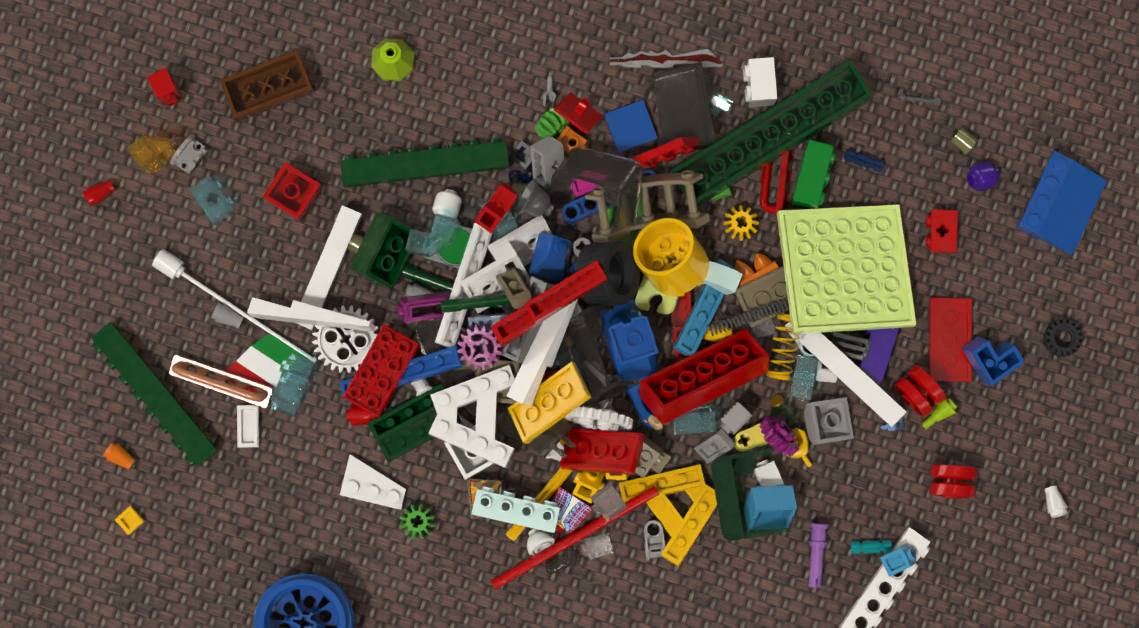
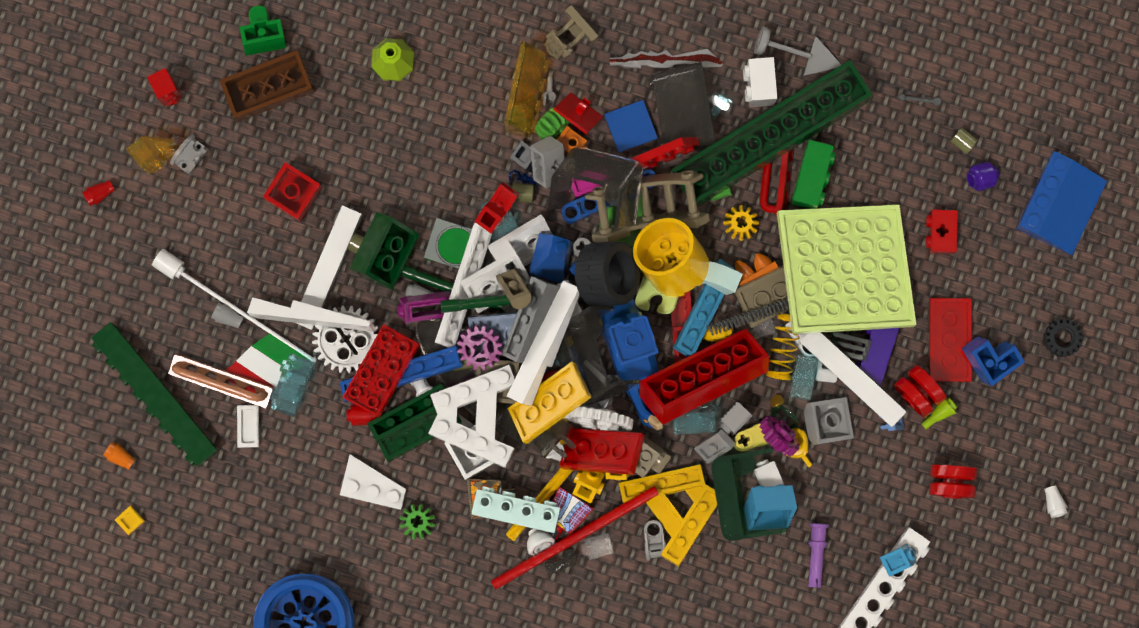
clear light blue brick [189,175,236,226] -> none
dark green brick [340,139,509,188] -> none
clear light blue brick [405,214,459,258] -> none
white head [432,189,462,222] -> none
red slope [490,260,608,347] -> none
dark grey hat [517,179,554,217] -> none
clear brick [590,483,627,521] -> none
dark blue axle [844,149,884,172] -> none
teal axle [850,540,892,554] -> none
none -> green brick [239,6,286,56]
none -> clear yellow slope [504,41,550,138]
none -> dark tan tile [544,5,598,60]
none -> light grey piece [754,26,841,76]

